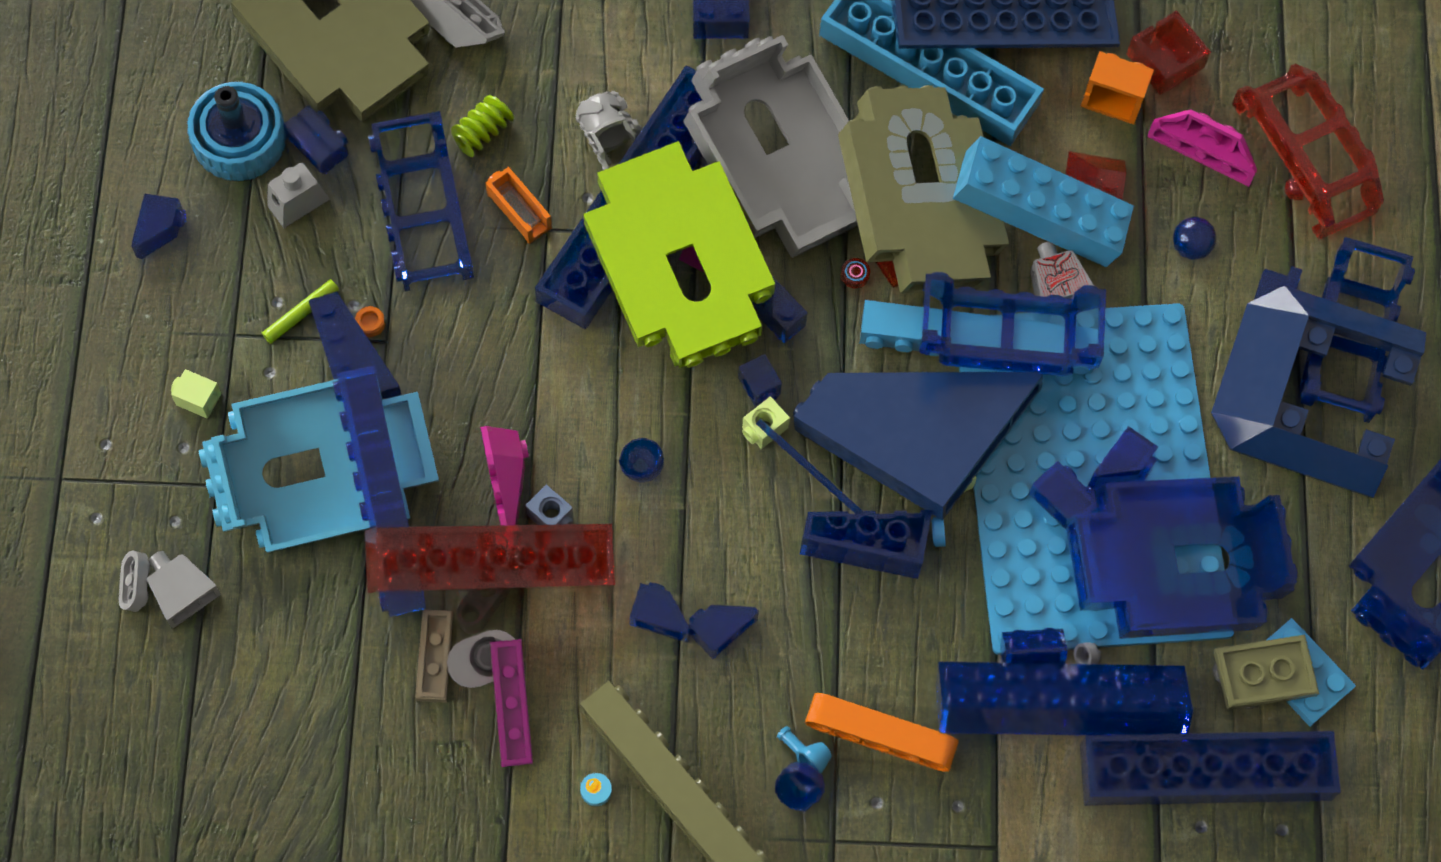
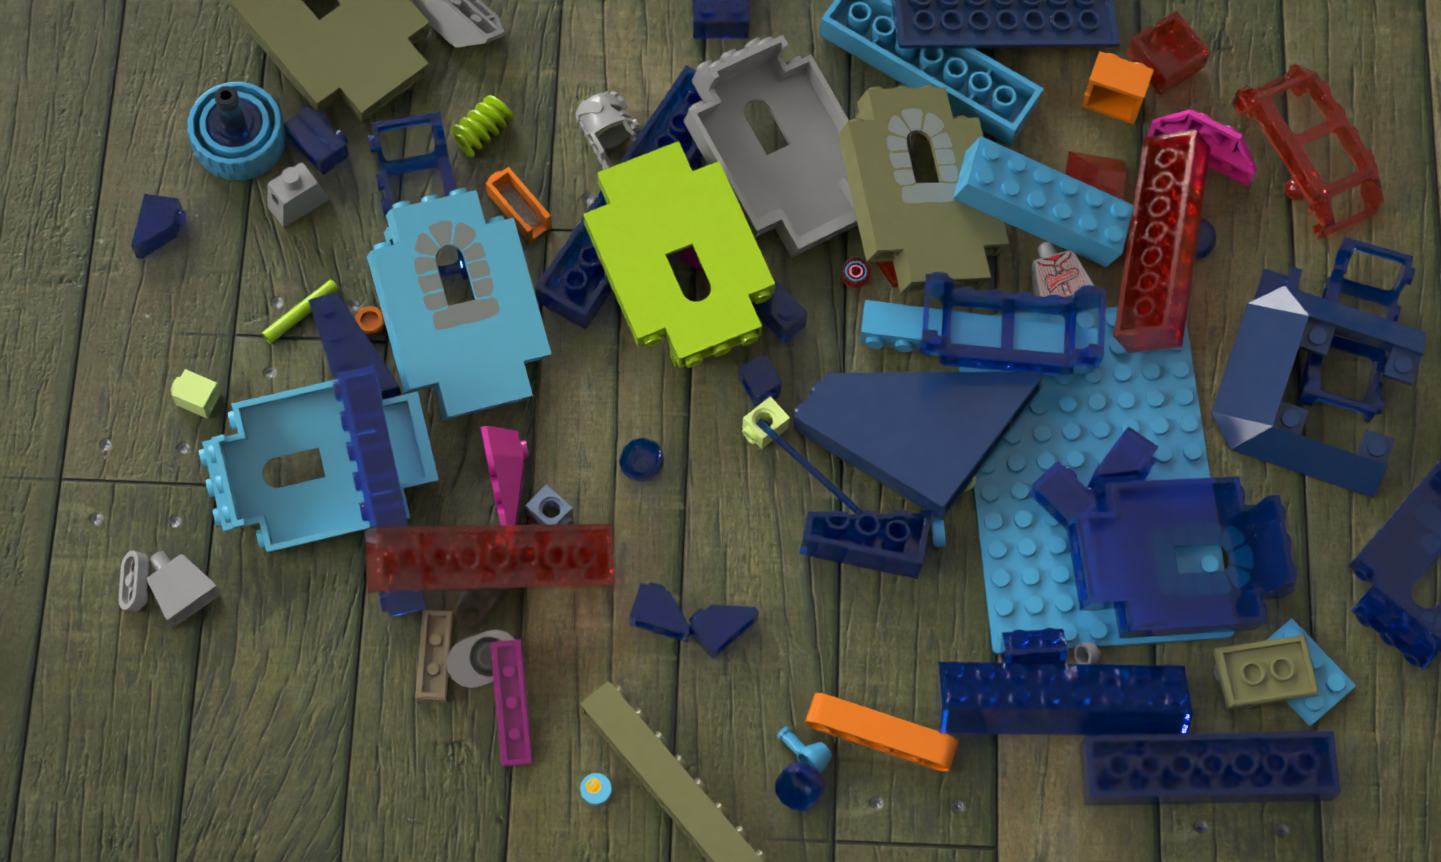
none -> medium azure panel [367,188,551,421]
none -> clear red brick [1113,129,1211,353]

